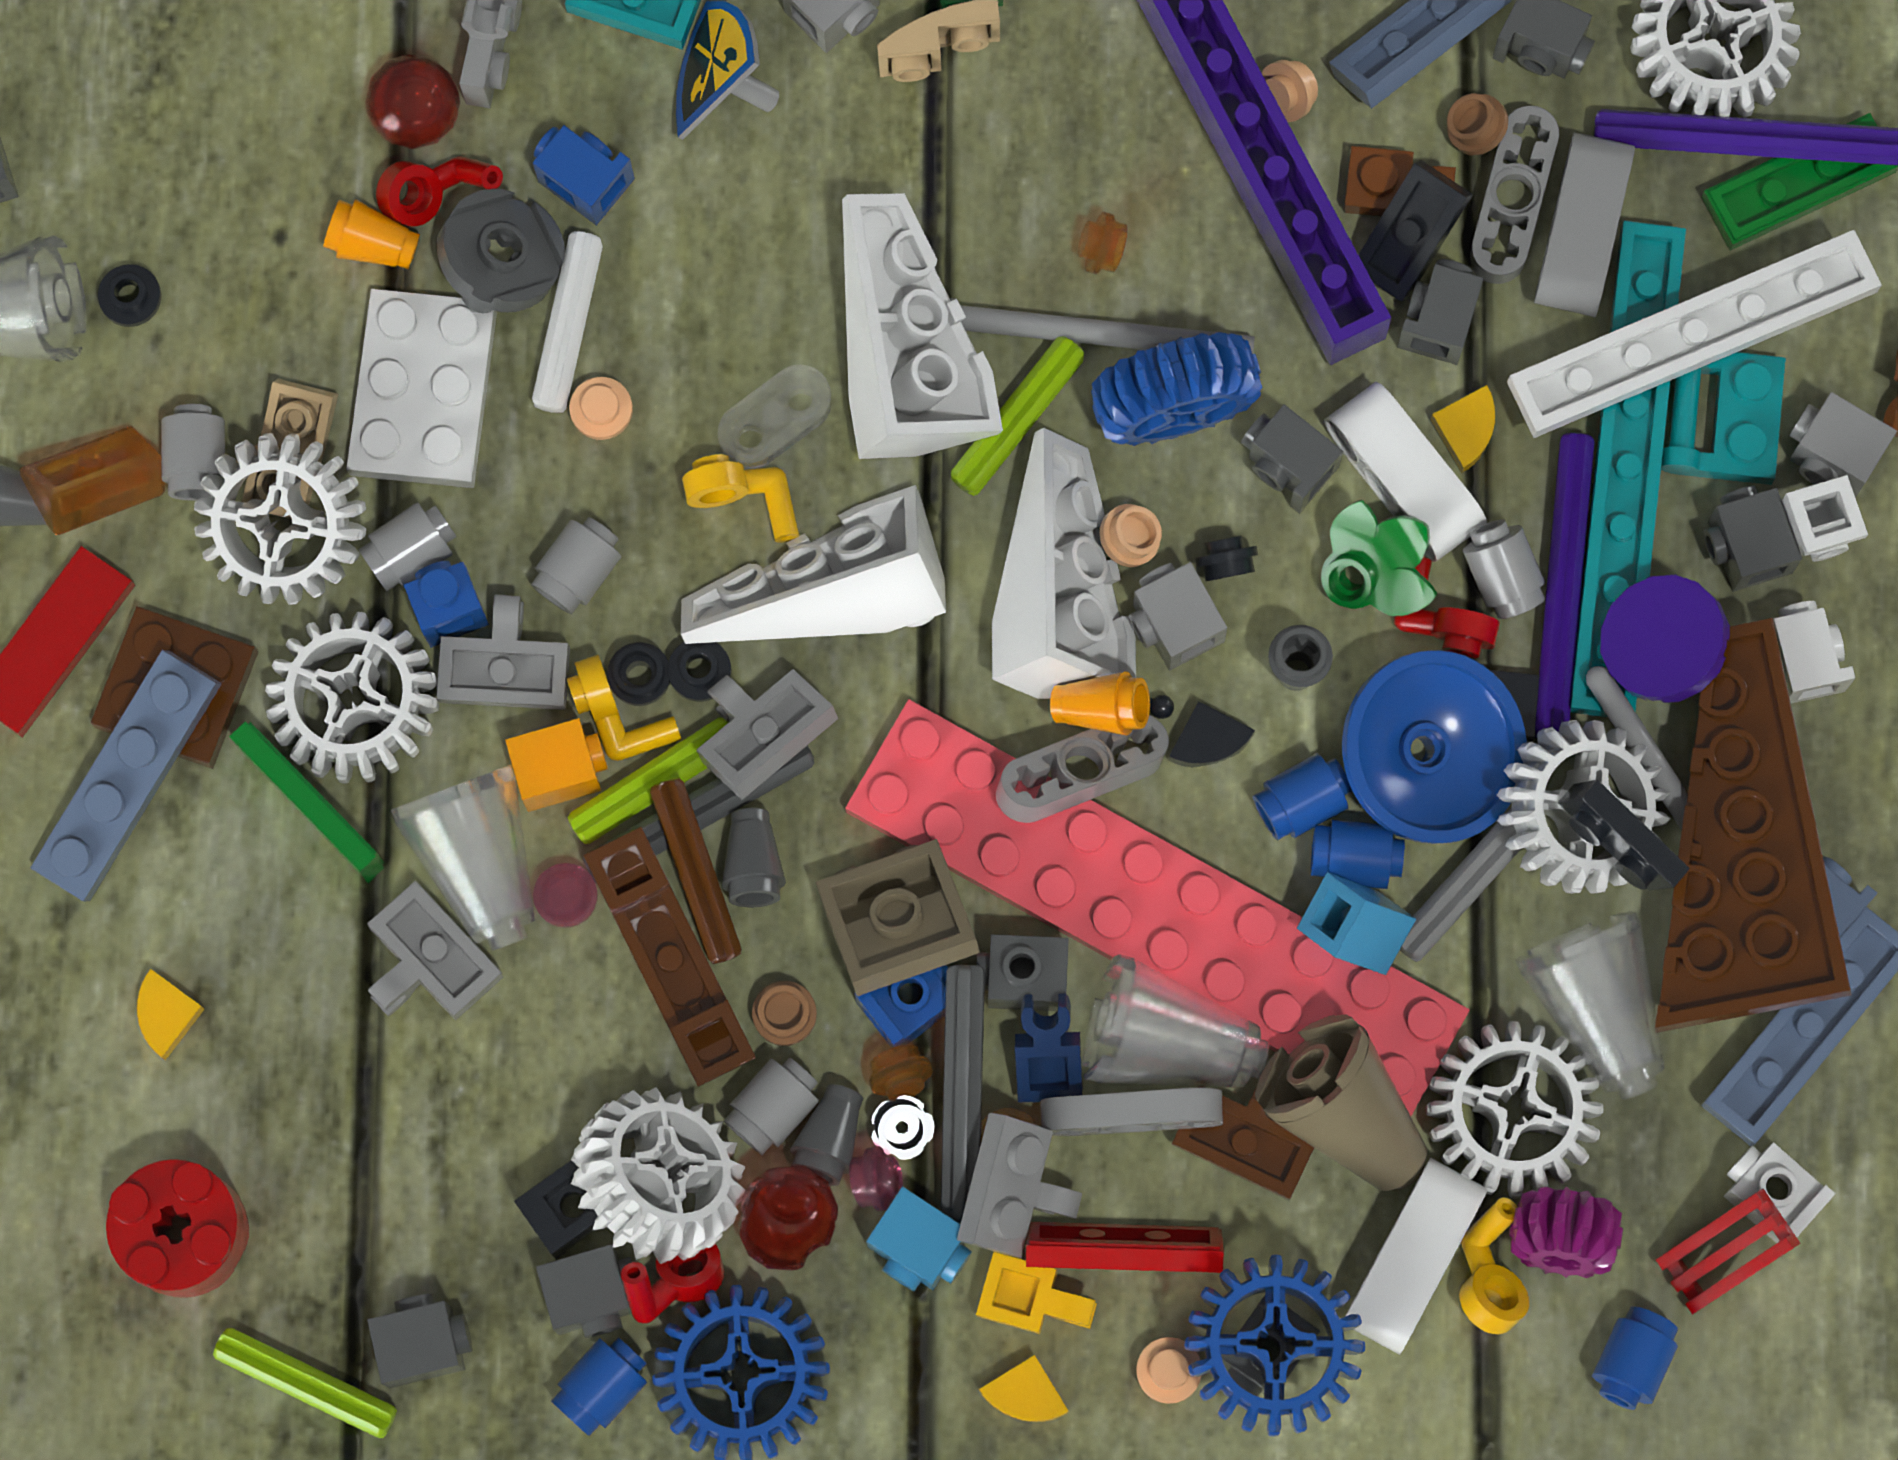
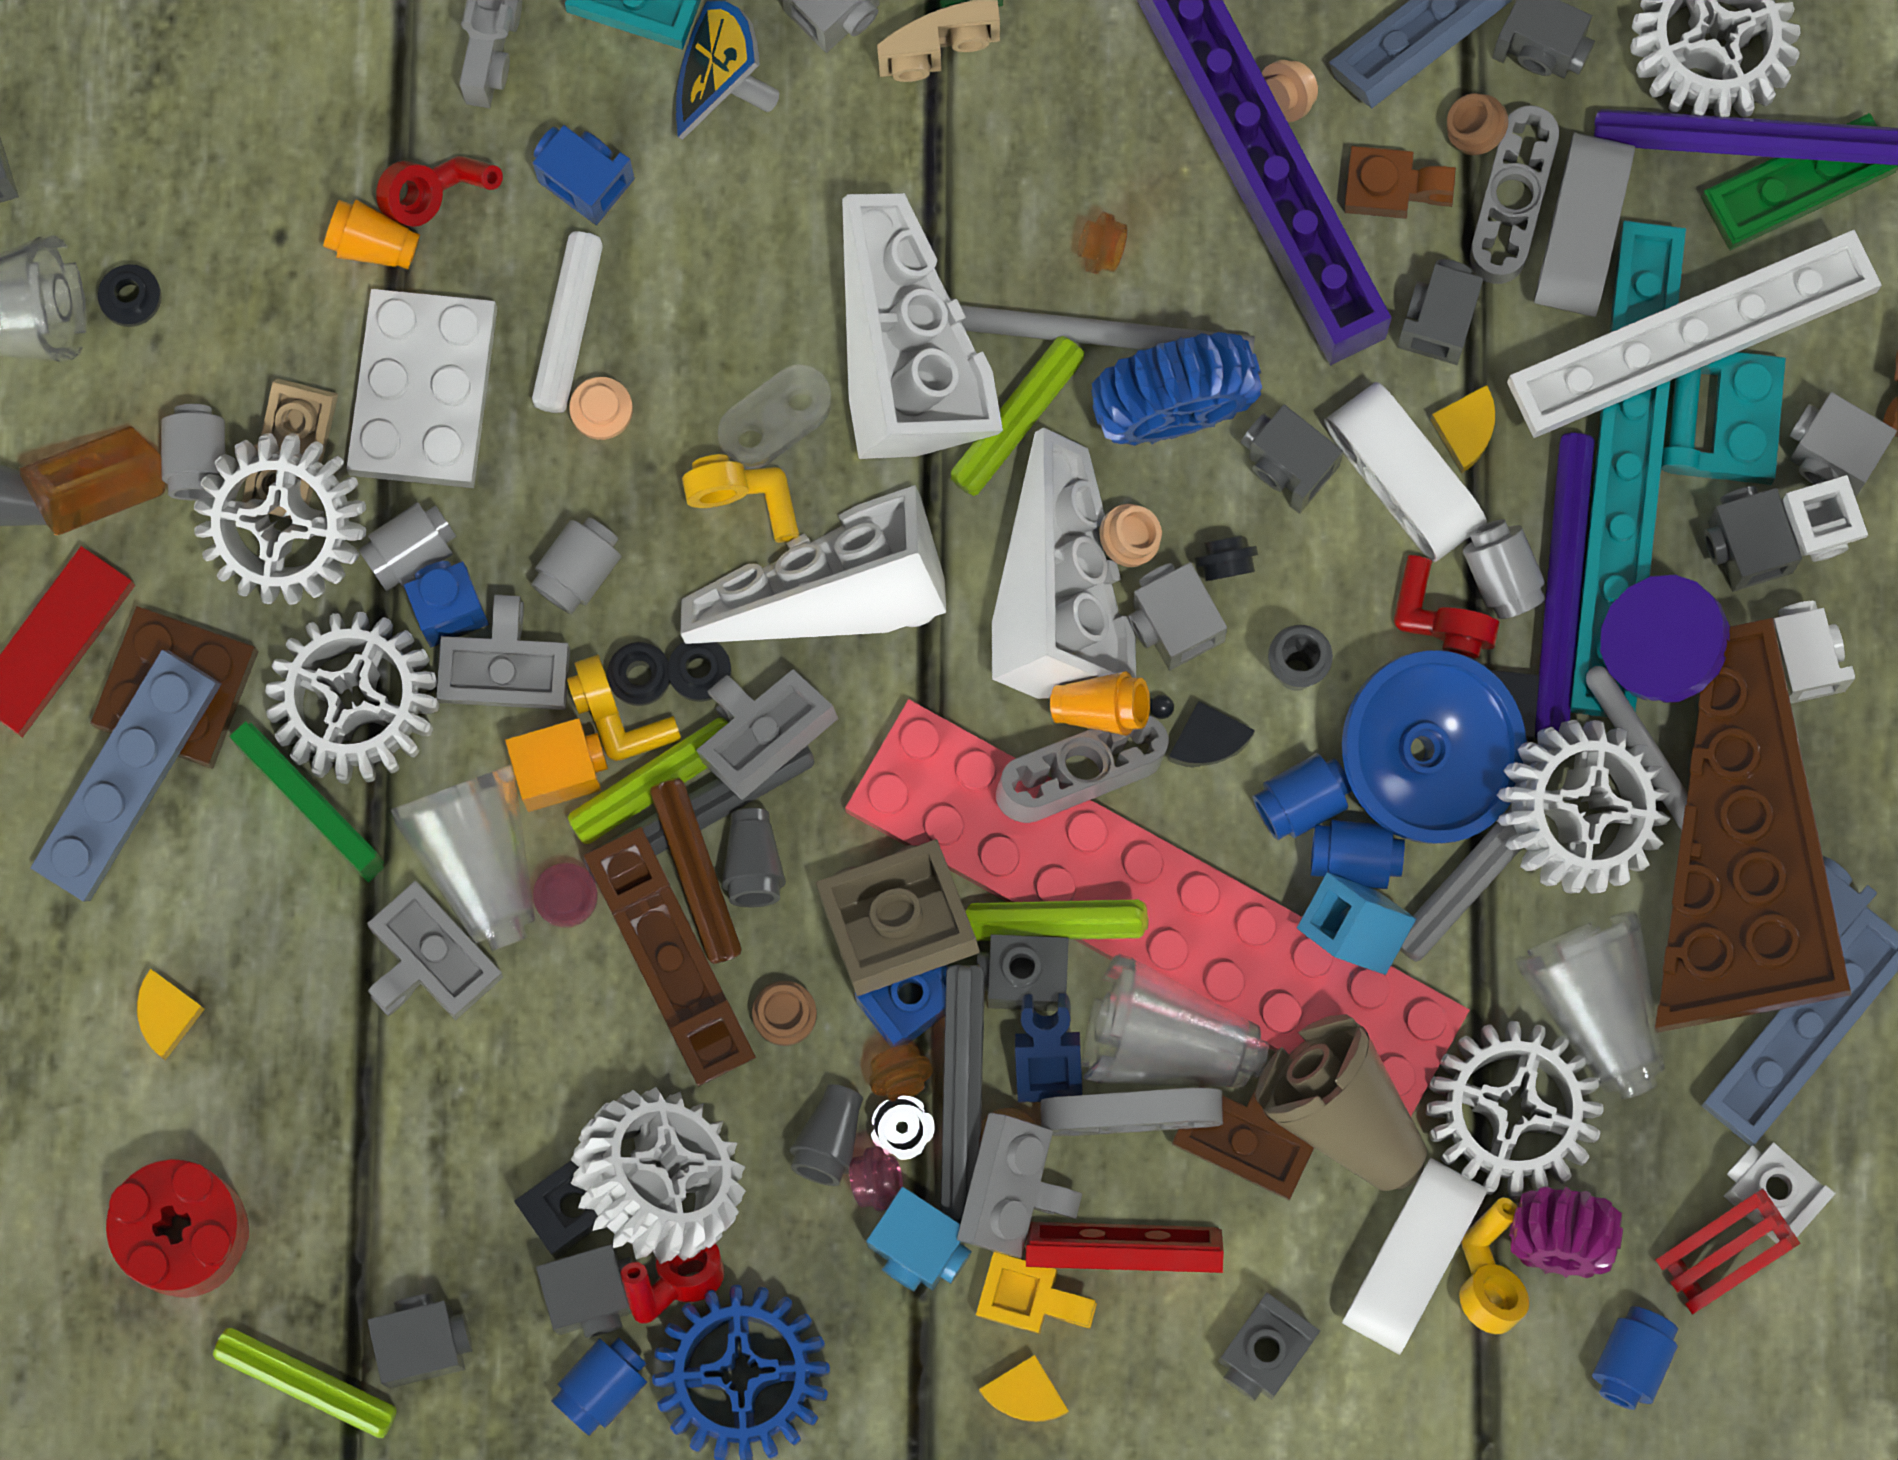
clear red hair [365,54,460,150] -> none
dark grey plate [436,189,565,314] -> none
light grey brick [724,1057,819,1155] -> none
clear red hair [738,1165,838,1271] -> none
light nougat plate [1136,1337,1202,1404] -> none
blue gear [1184,1255,1365,1437] -> none
green plate [1321,500,1437,616] -> none
black plate [1359,160,1473,302] -> none
black plate [1558,780,1690,891] -> none
none -> lime axle [965,899,1149,941]

